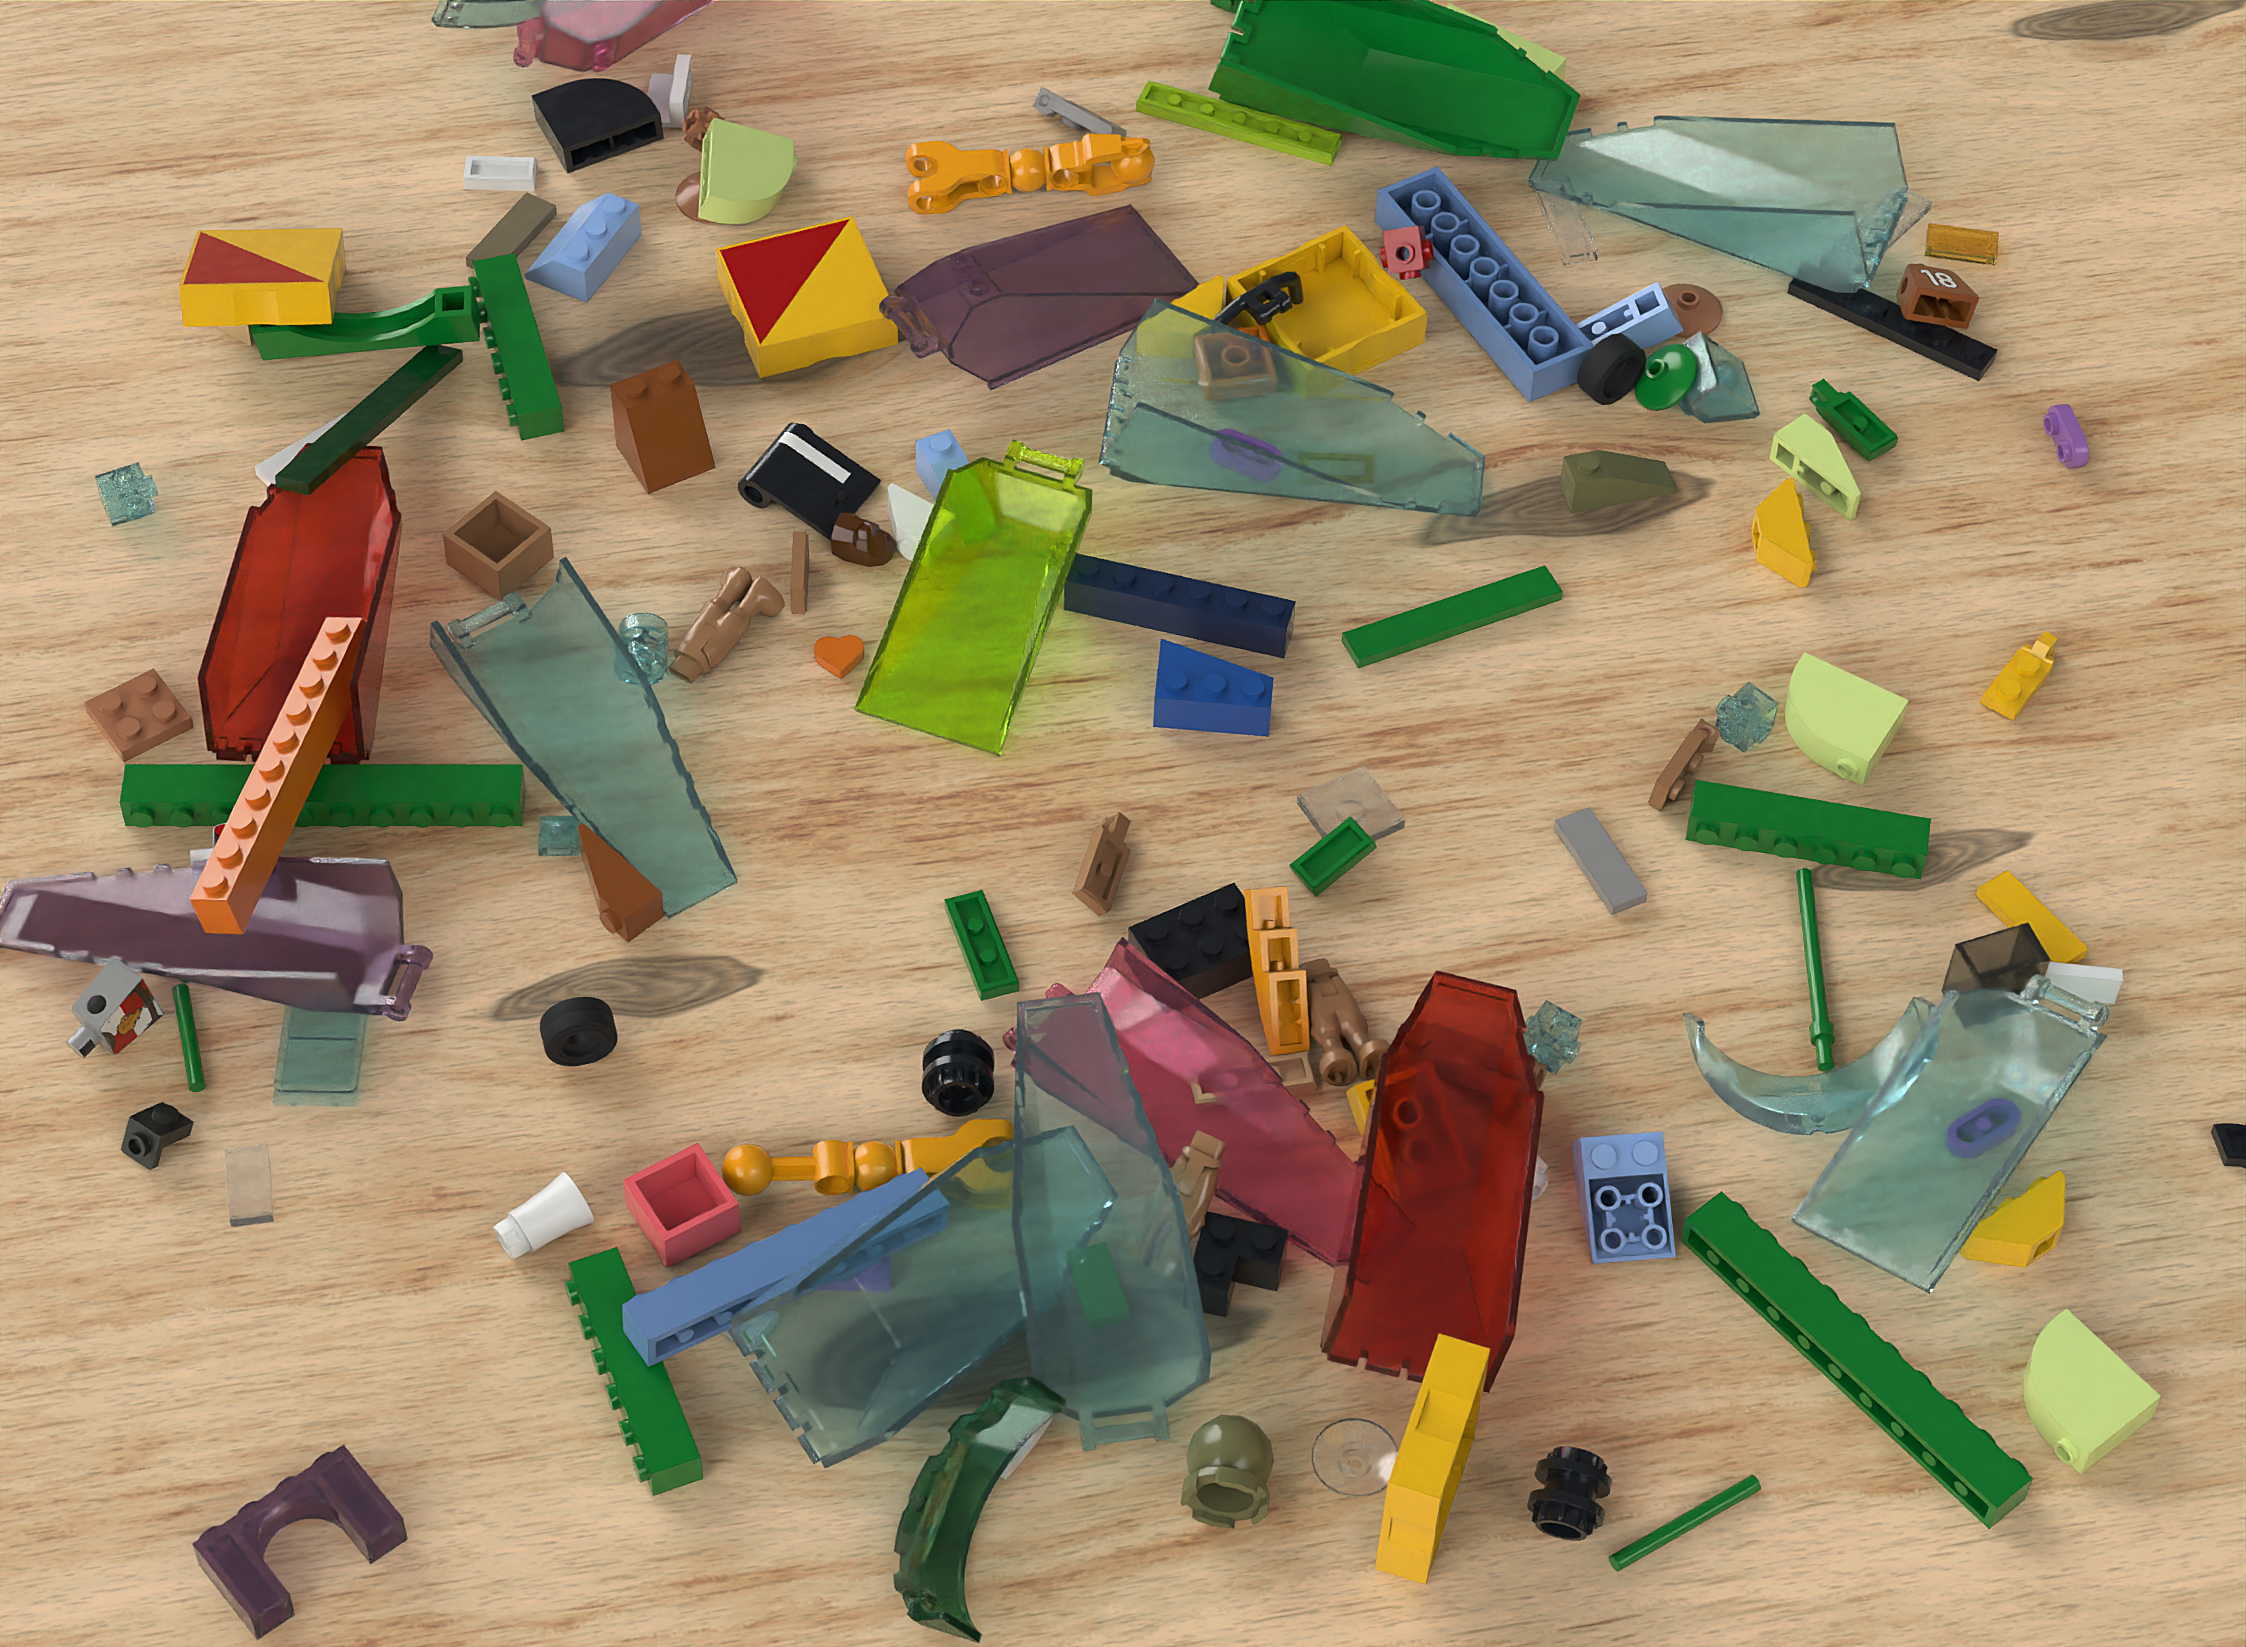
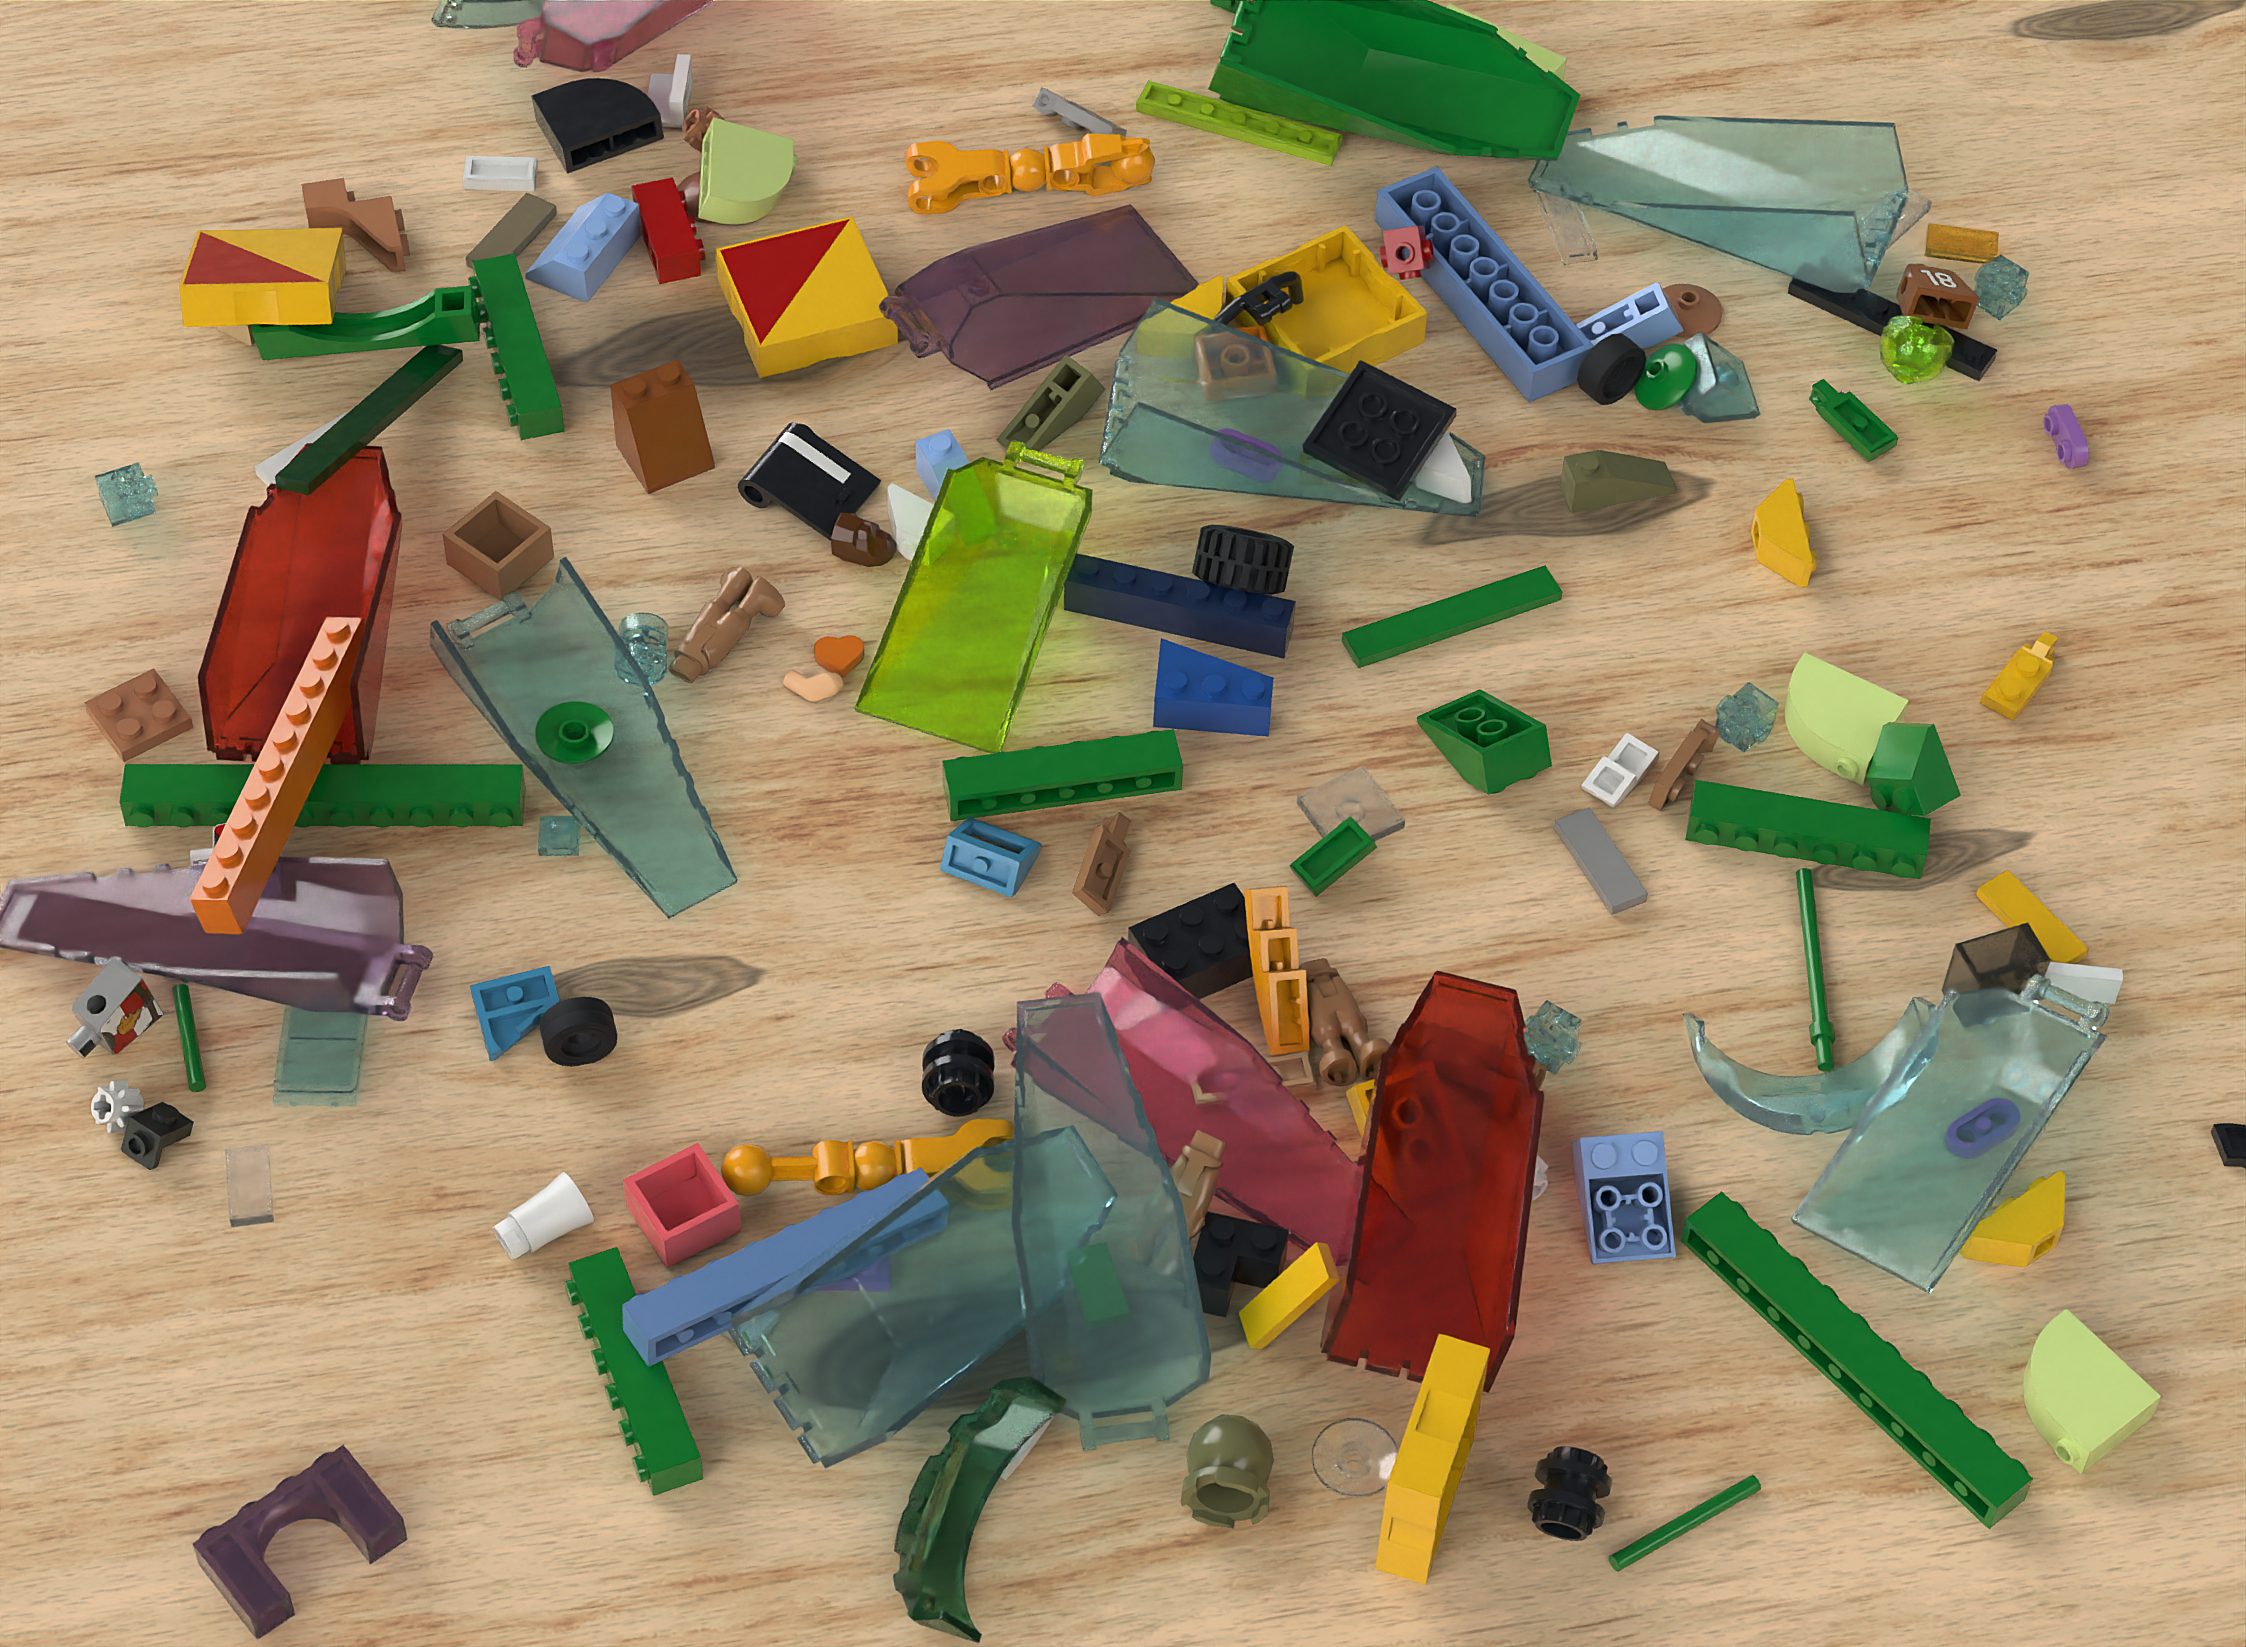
dark orange slope [577,823,664,943] -> none
medium nougat tile [790,532,809,614] -> none
green tile [944,890,1019,1001] -> none
yellowish green slope [1769,413,1861,522] -> none
none -> white gear [91,1081,144,1133]
none -> nougat arch [301,178,410,272]
none -> dark azure wing [470,965,560,1061]
none -> green dish [535,701,614,764]
none -> red brick [631,177,706,284]
none -> light nougat arm [783,669,843,702]
none -> dark azure tile [940,817,1042,897]
none -> green brick [942,729,1183,821]
none -> olive slope [996,354,1106,462]
none -> black tyre [1192,525,1294,594]
none -> yellow tile [1238,1242,1340,1350]
none -> black plate [1302,360,1456,501]
none -> white slope [1413,430,1471,504]
none -> green slope [1417,689,1552,795]
none -> white slope [1581,733,1659,808]
none -> green slope [1866,722,1961,816]
none -> clear neon green cylinder [1879,316,1955,384]
none -> clear light blue brick [1974,254,2029,320]

